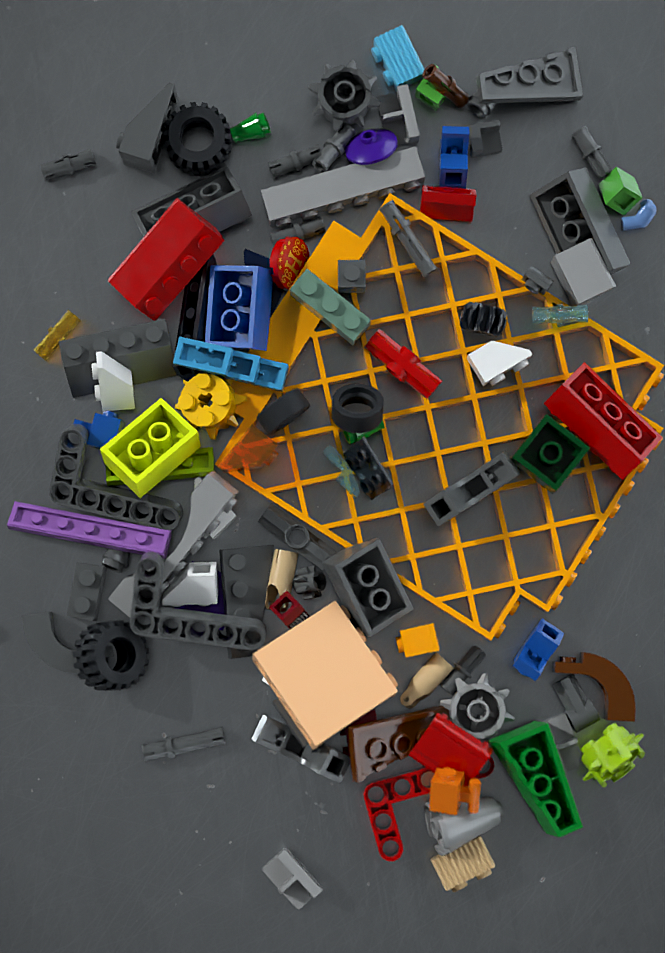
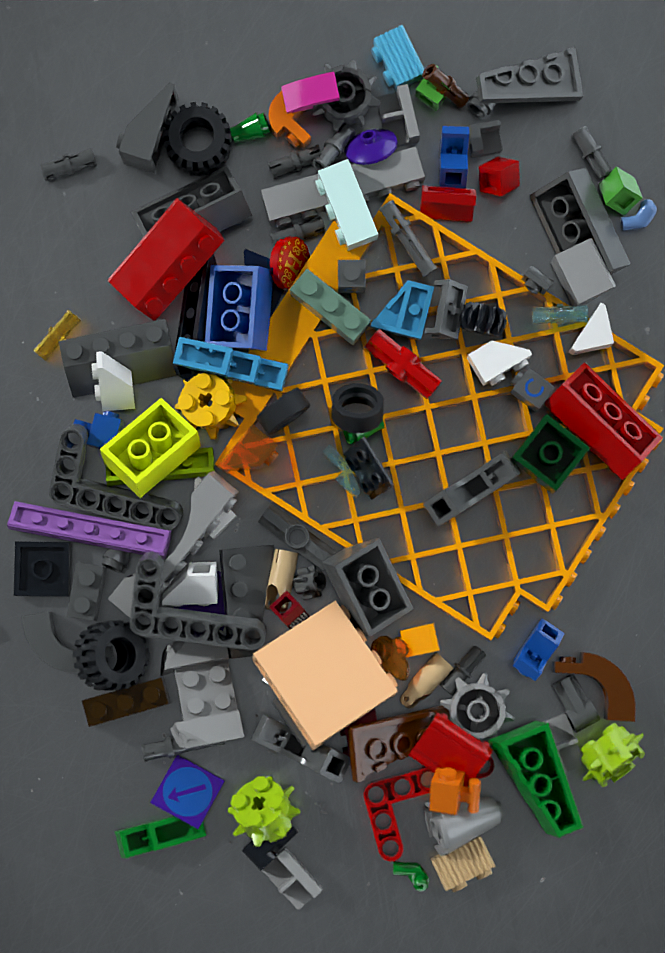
none -> black plate [14,541,71,597]
none -> dark brown brick [82,677,171,727]
none -> green slope [114,816,206,858]
none -> piece [150,755,225,829]
none -> light grey piece [160,631,244,748]
none -> lime brick [228,776,300,847]
none -> black piece [242,825,298,871]
none -> orange brick [269,90,311,150]
none -> dark pink slope [281,72,340,114]
none -> light aqua brick [315,159,378,251]
none -> dark azure wing [370,280,434,341]
none -> clear orange plate [371,636,410,681]
none -> green arm [393,861,430,892]
none -> dark grey hinge [424,279,468,339]
none -> red panel [479,157,520,196]
none -> dark grey brick [510,368,555,412]
none -> white slope [569,303,614,355]

